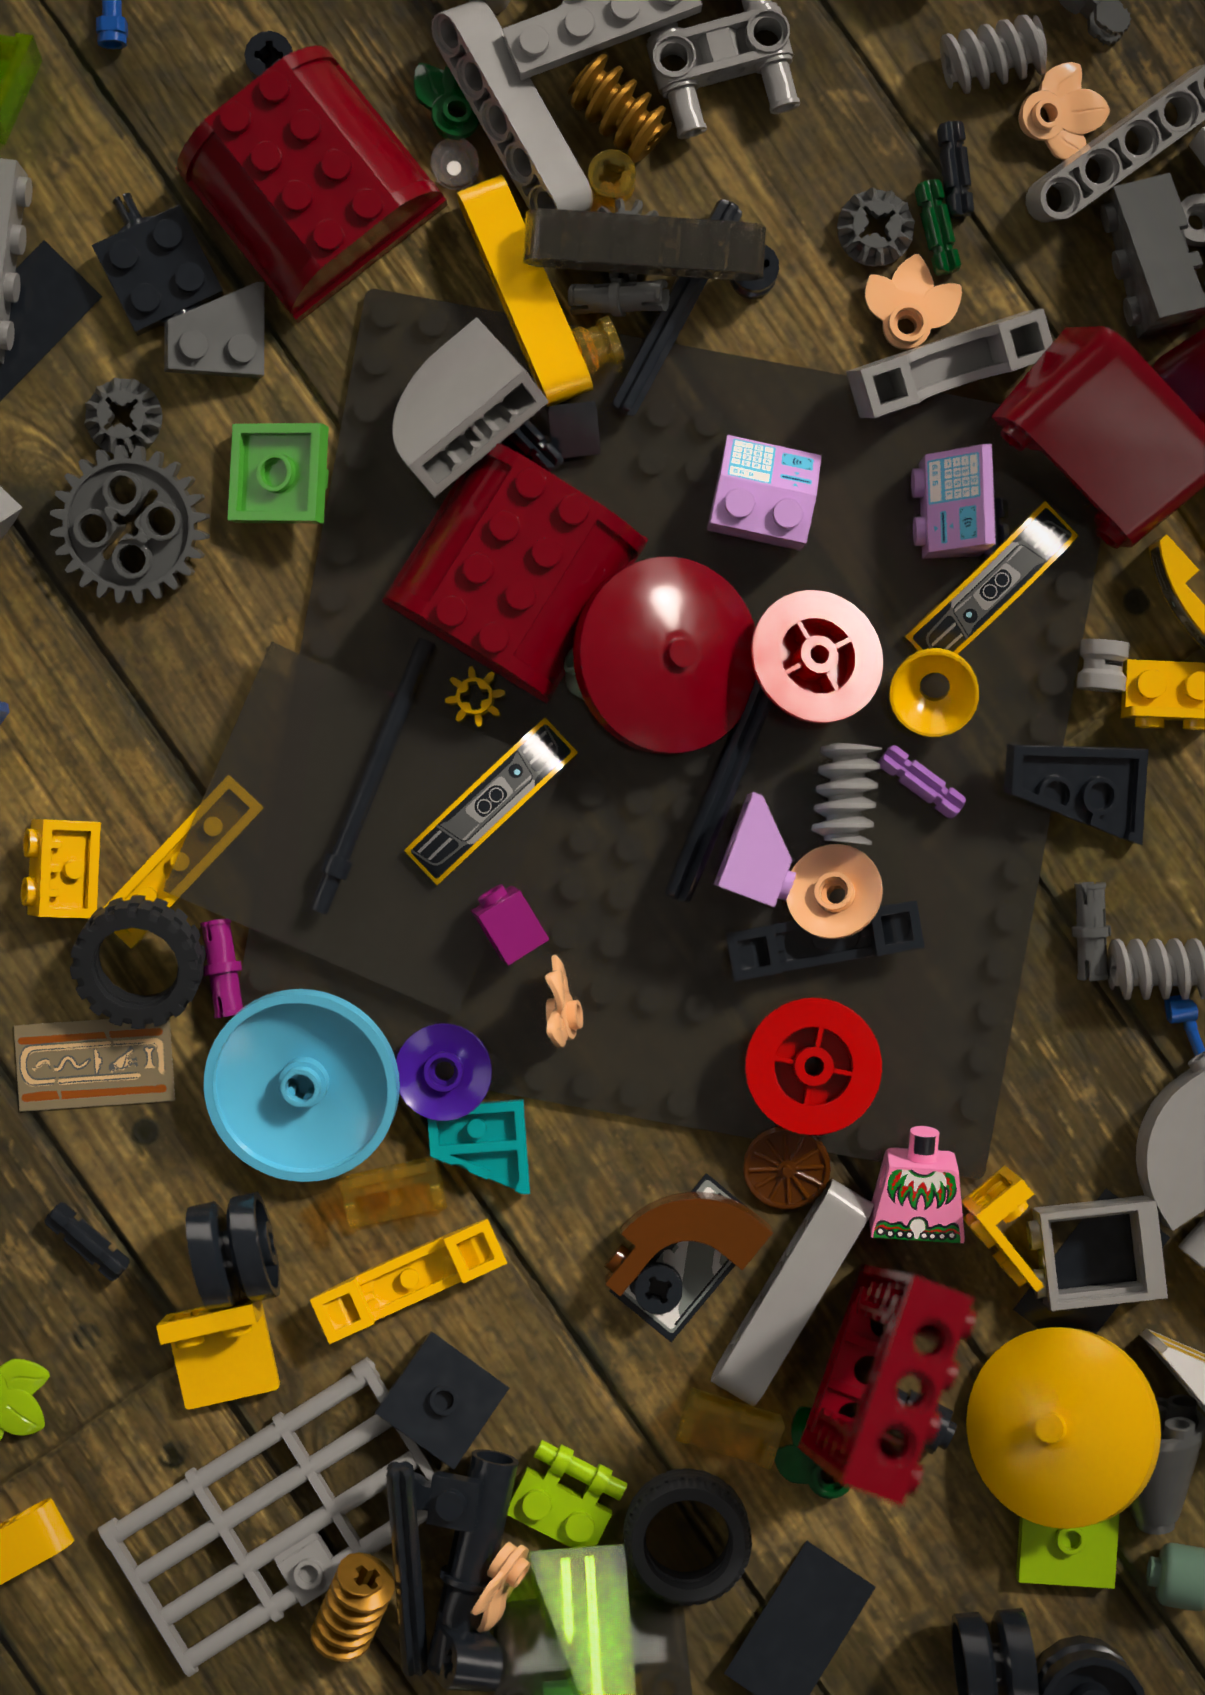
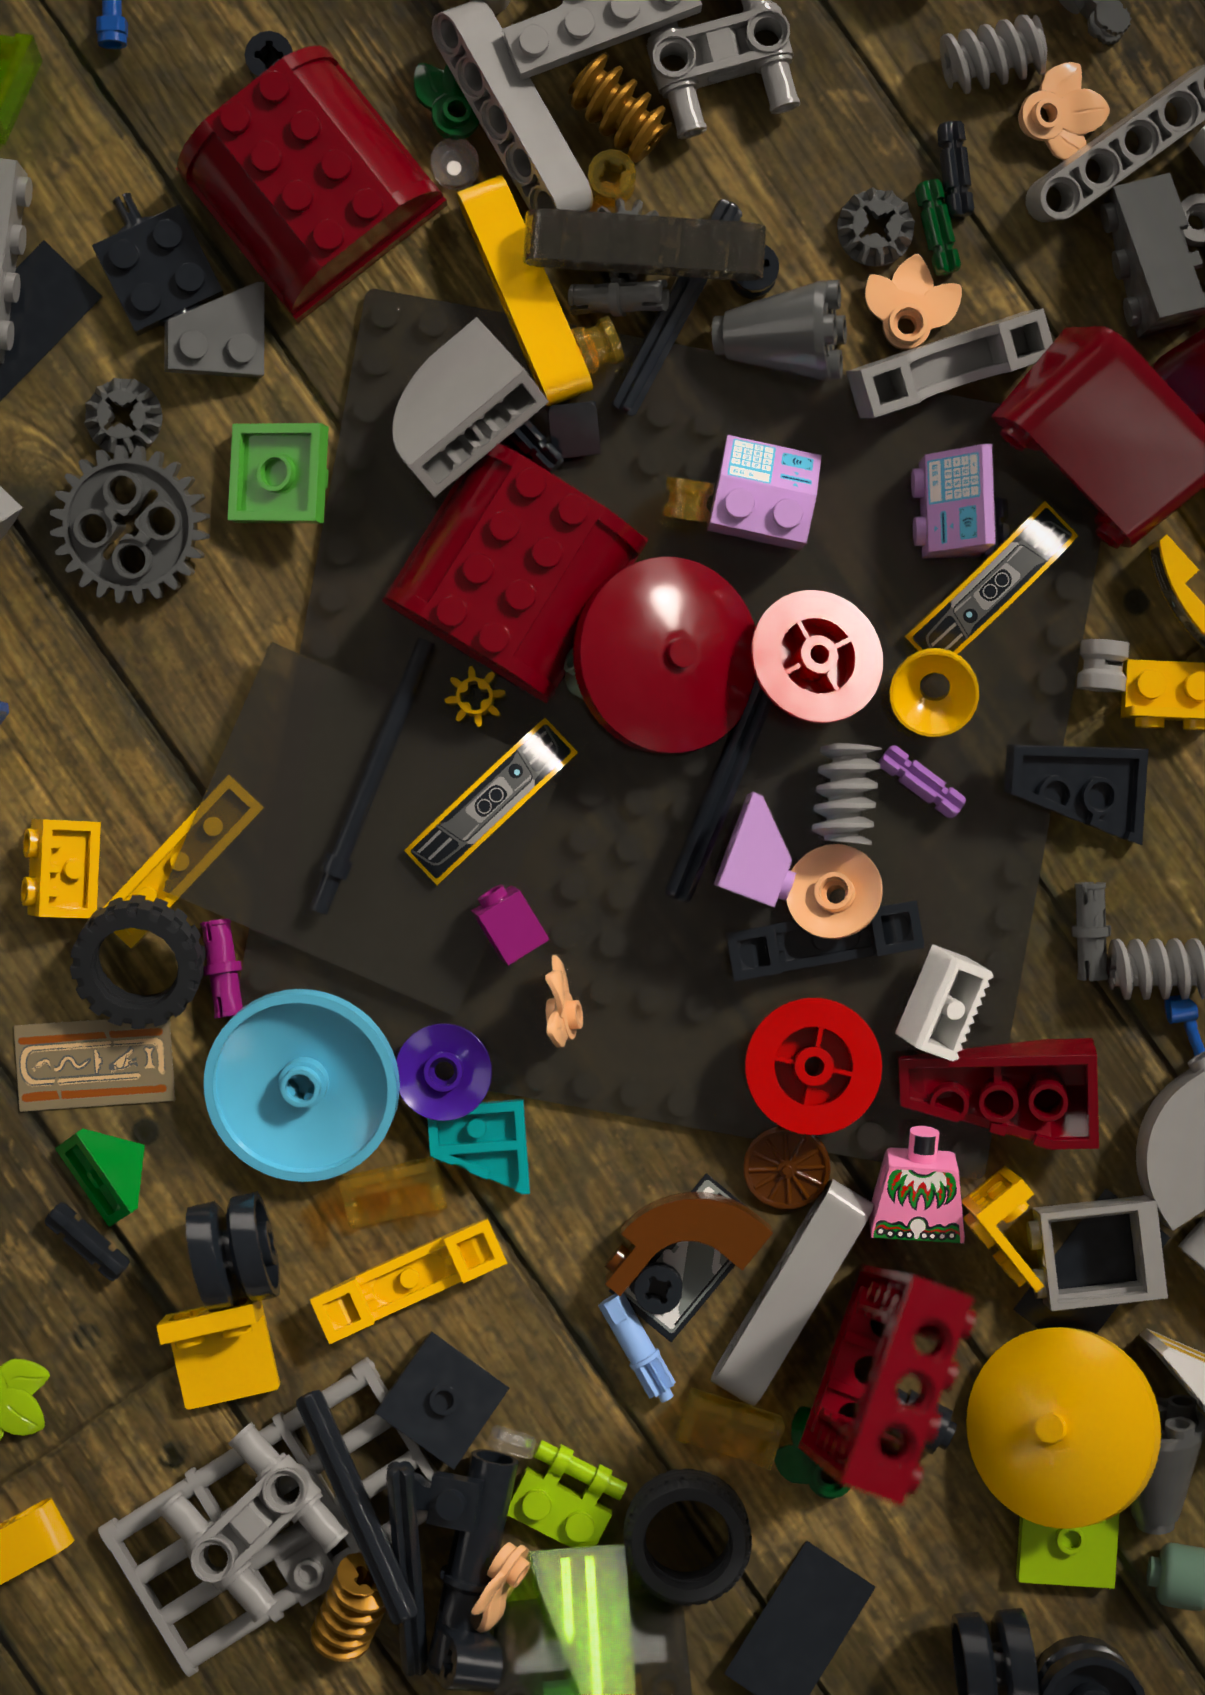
none -> green slope [55,1129,145,1227]
none -> light grey piece [157,1422,350,1623]
none -> black axle [296,1390,419,1625]
none -> clear tile [486,1425,537,1459]
none -> light blue piece [598,1293,676,1403]
none -> clear yellow wheel [661,476,715,522]
none -> dark grey cone [712,280,847,380]
none -> white brick [895,944,993,1061]
none -> dark red wedge [899,1038,1099,1150]

